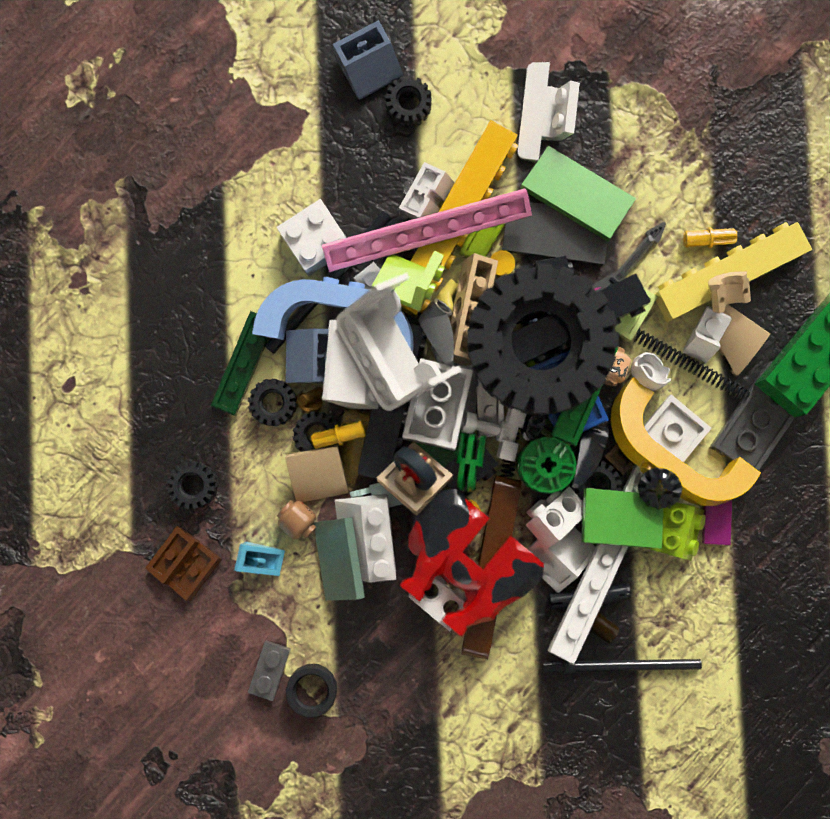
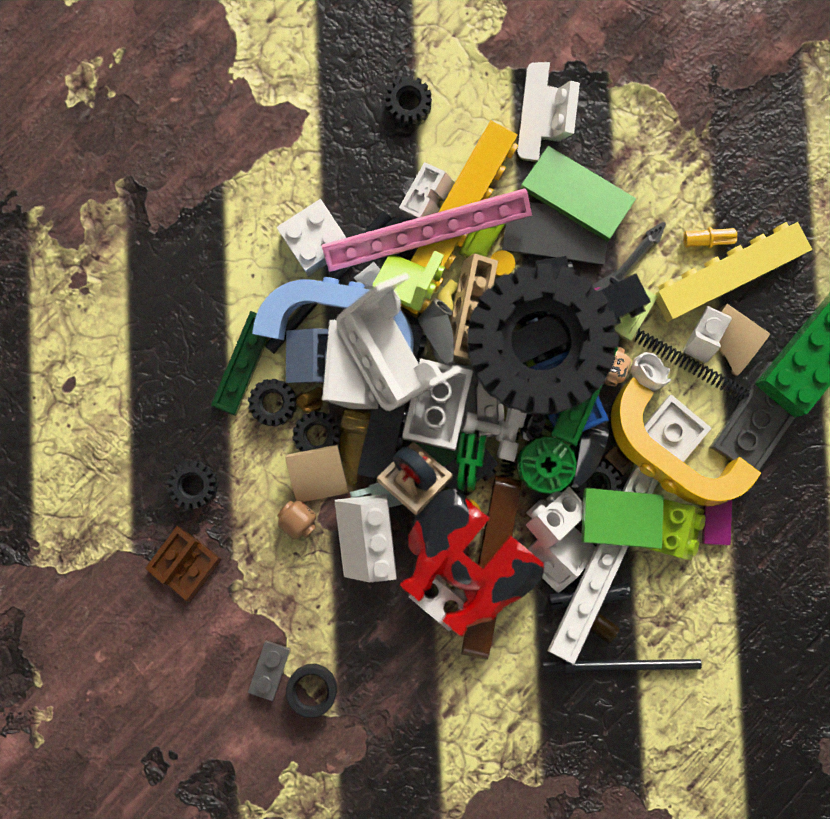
medium azure slope [234,542,285,576] -> none
yellow axle [311,420,365,449] -> none
sand green tile [314,517,364,601] -> none
sand blue slope [333,20,403,100] -> none
black gear [637,468,682,510] -> none
tan piece [708,271,751,313] -> none

